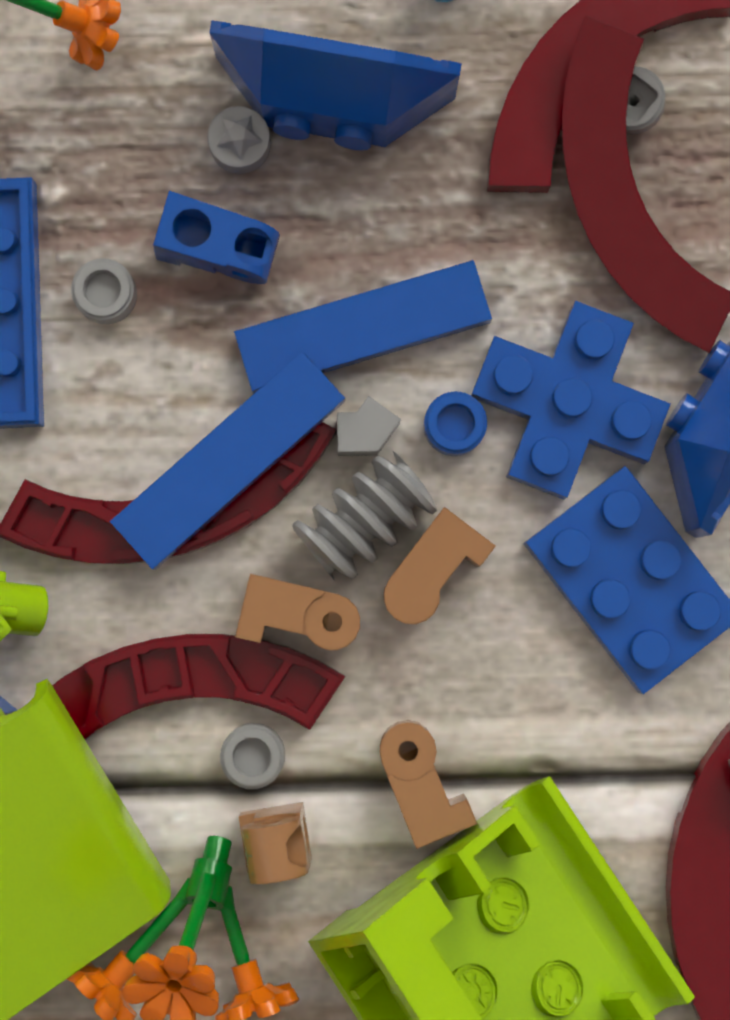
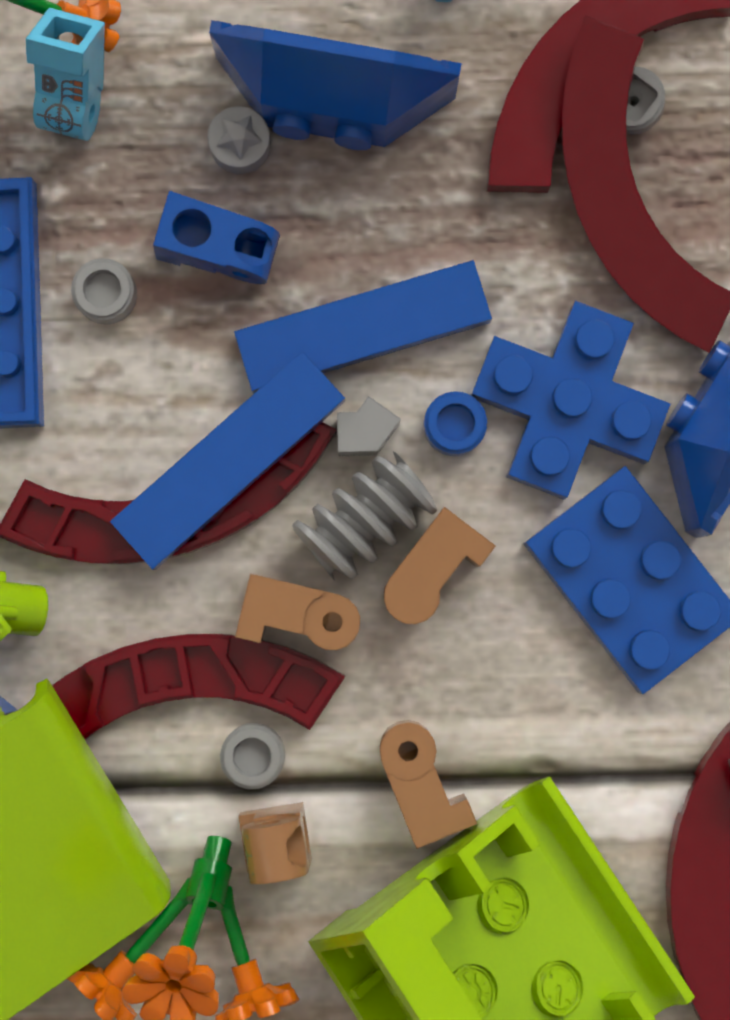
none -> medium azure leg [26,8,105,141]

